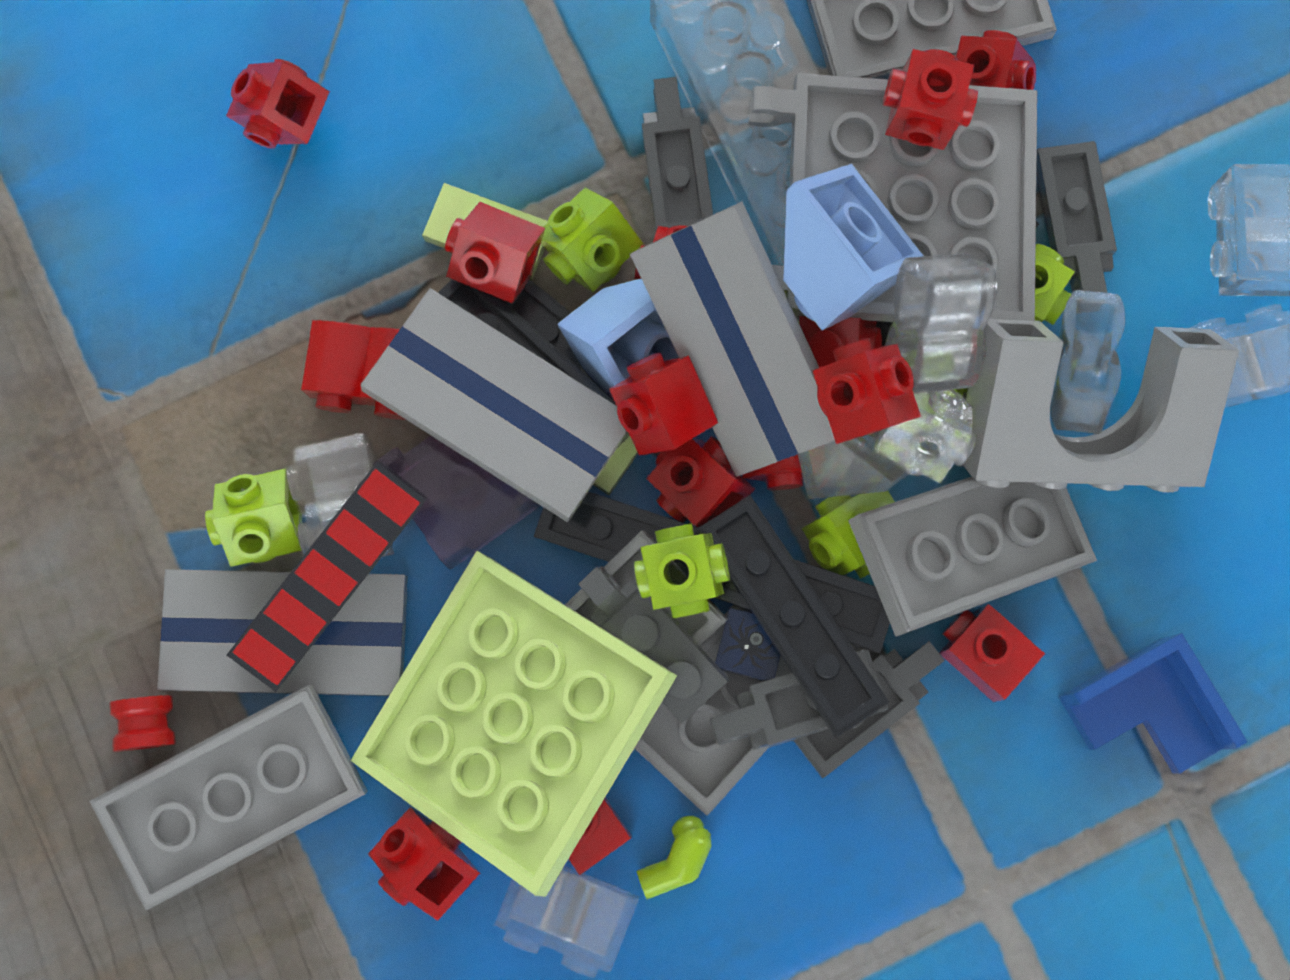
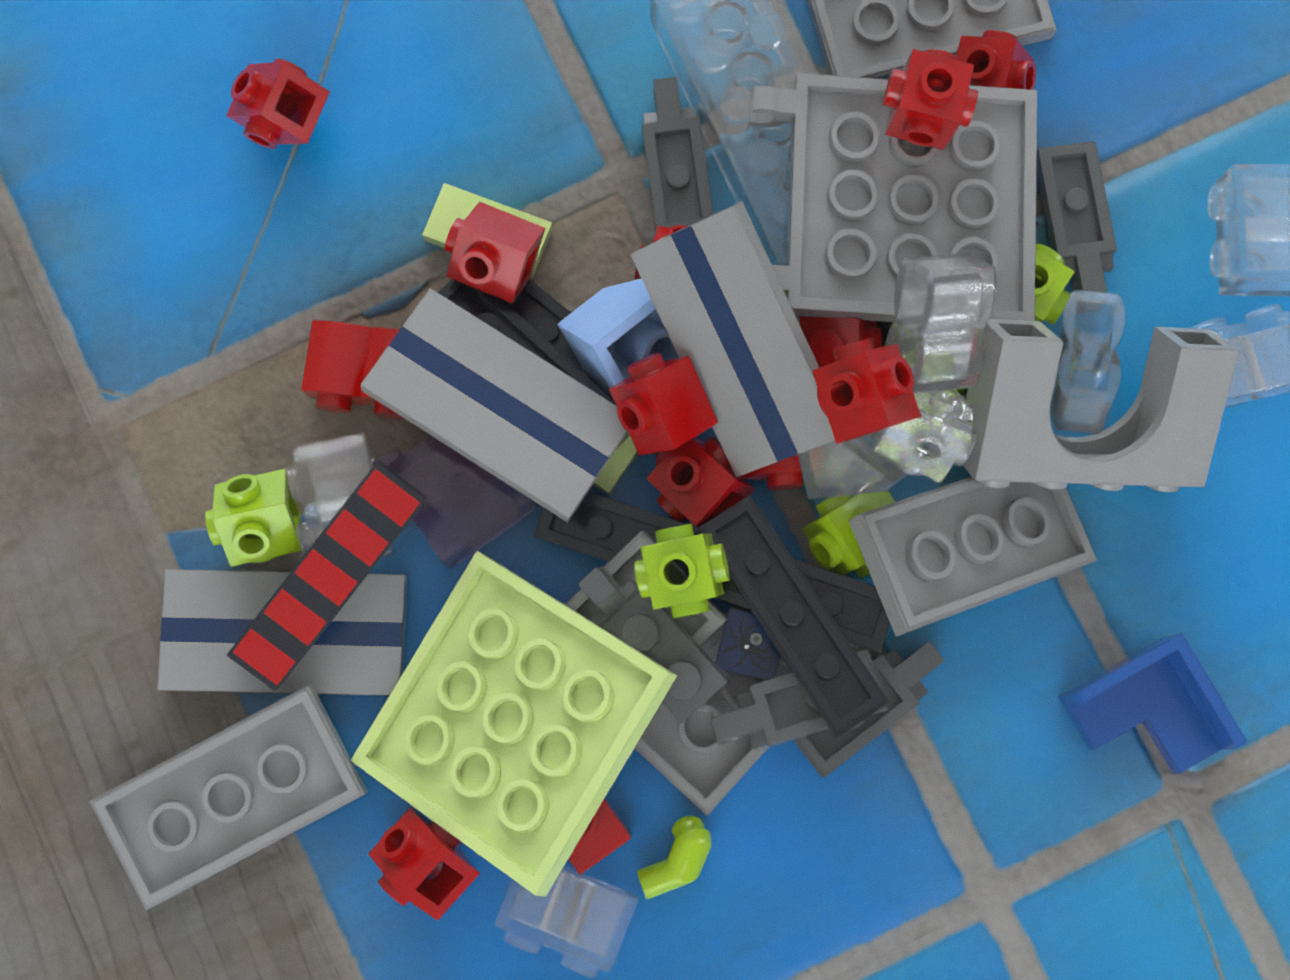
red wheel [109,695,176,752] -> none
lime brick [541,187,643,292] -> none
light blue slope [783,164,927,330] -> none
red brick [939,604,1045,702] -> none

